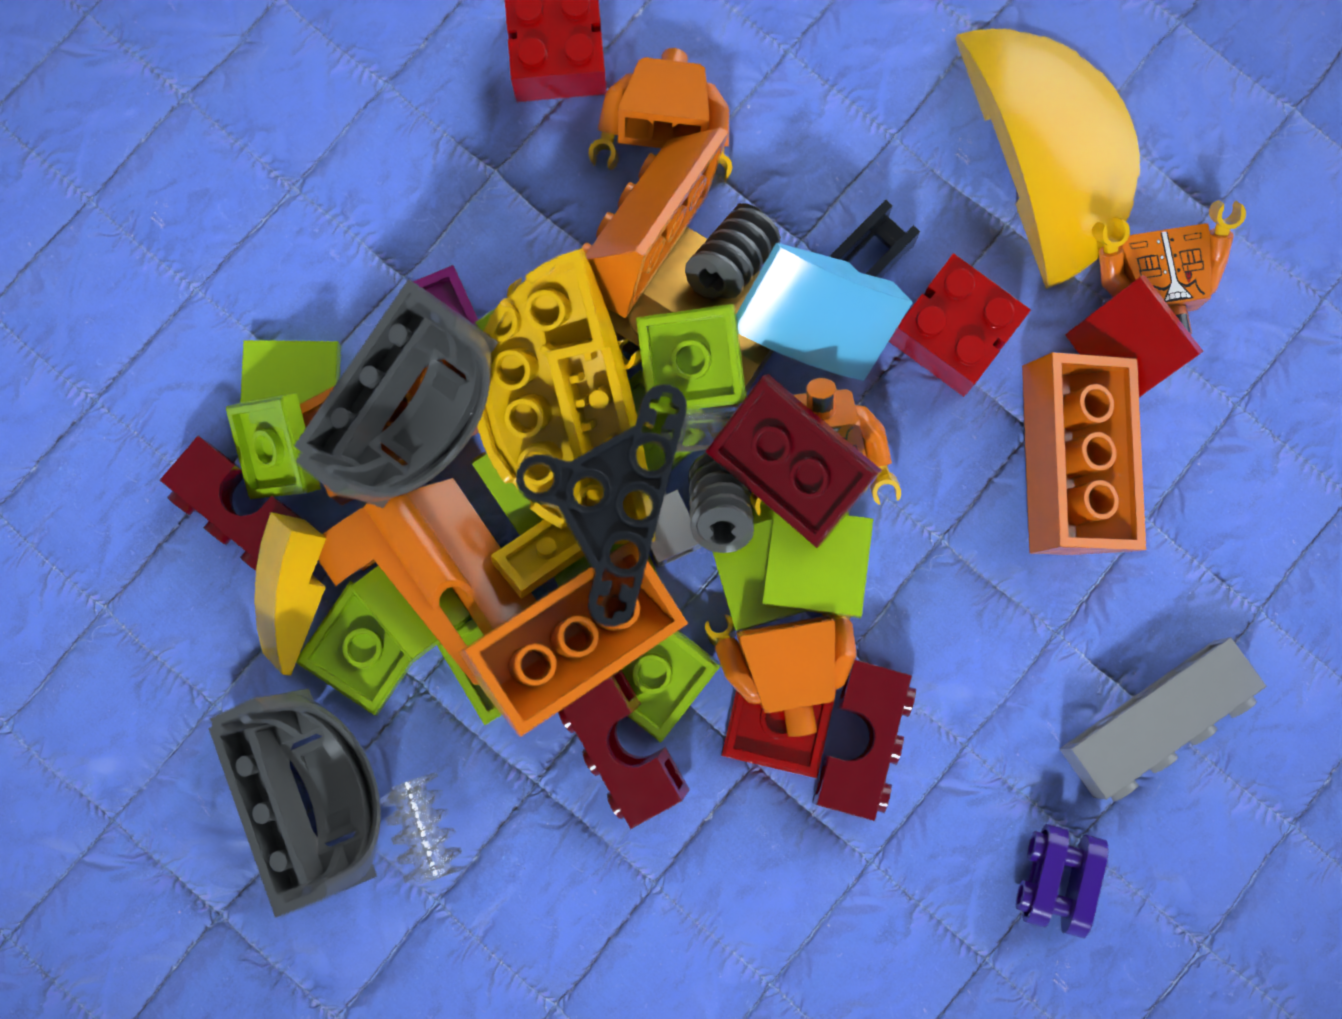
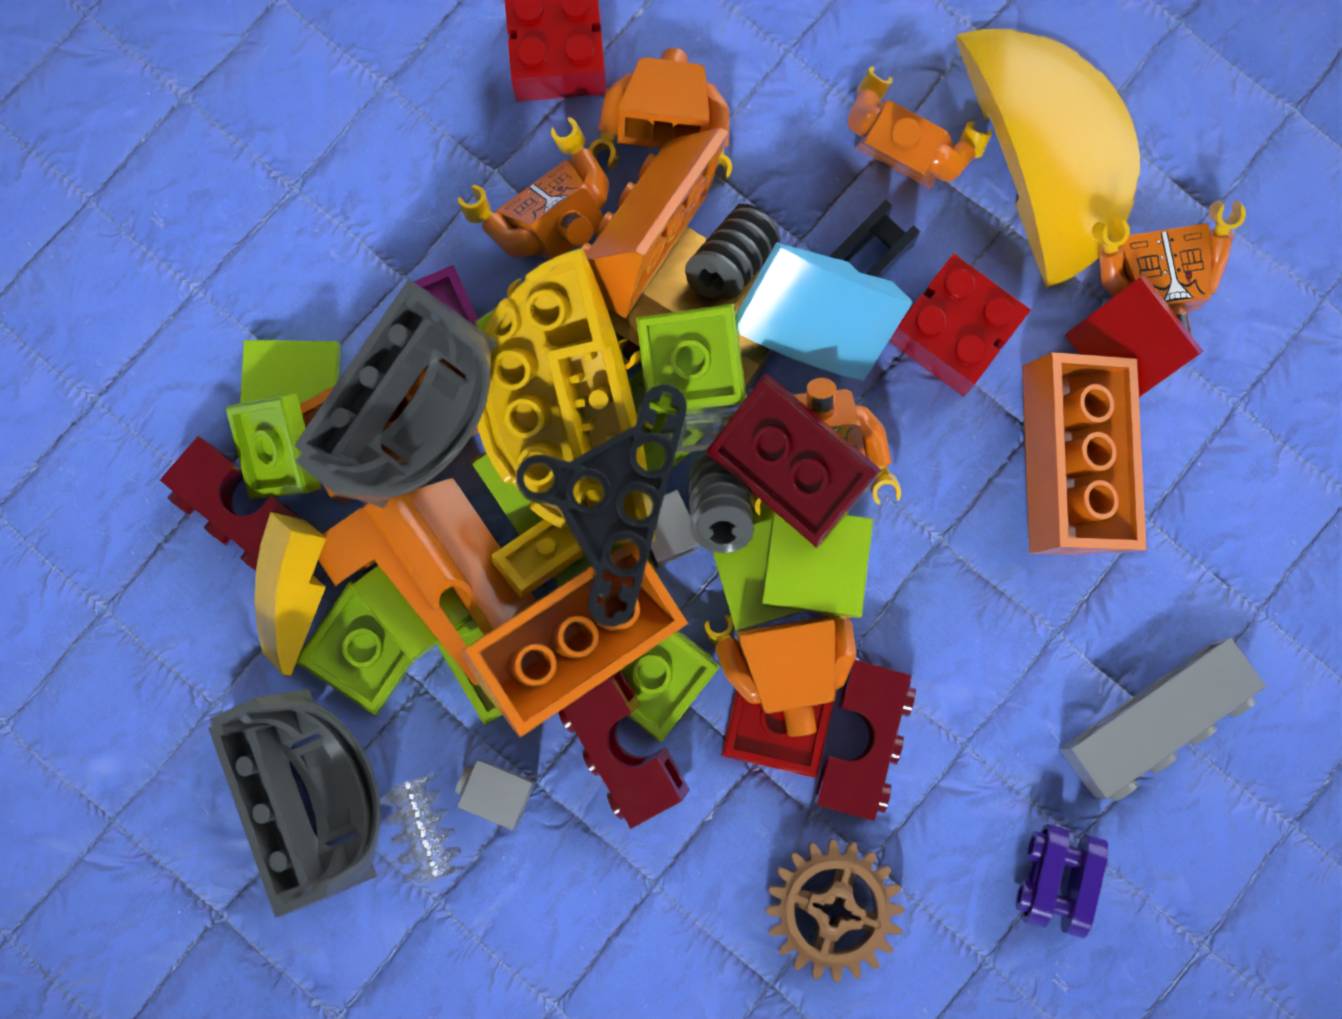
none -> light grey brick [455,759,536,830]
none -> orange torso [458,117,609,260]
none -> medium nougat gear [765,839,905,983]
none -> orange torso [848,67,993,189]

